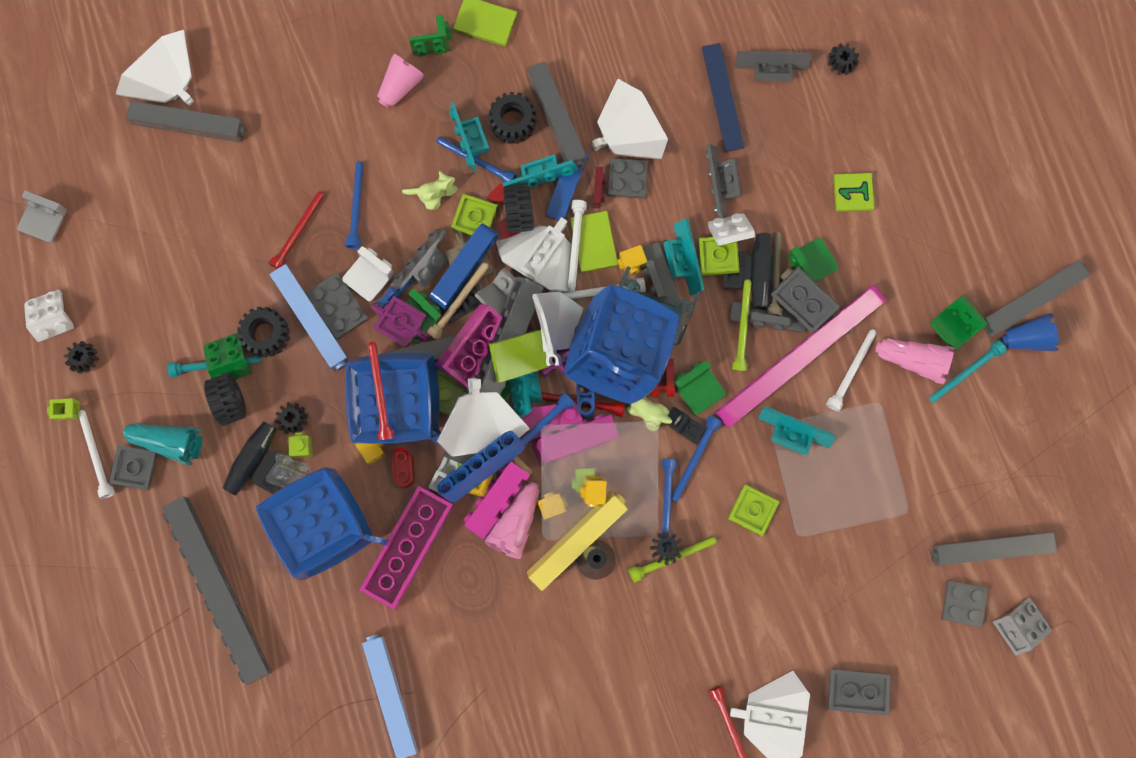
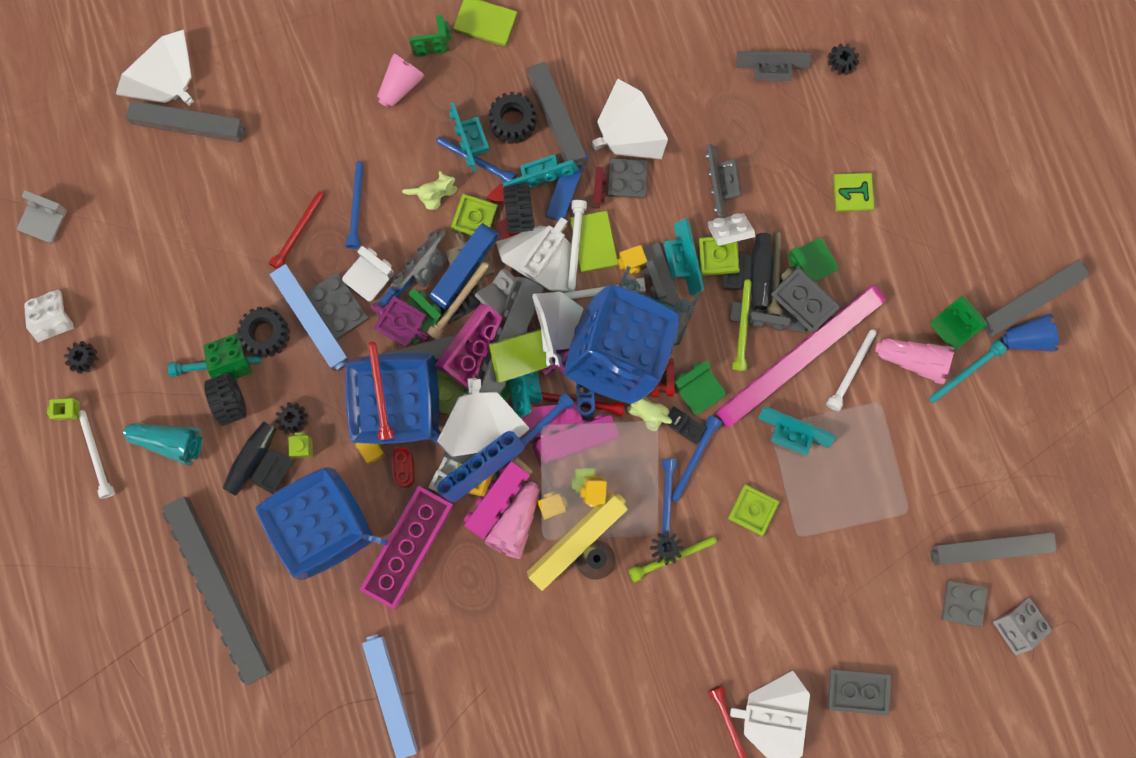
dark grey plate [109,445,158,490] -> none
clear bracket [266,453,312,488] -> none
dark blue tile [702,43,744,152] -> none

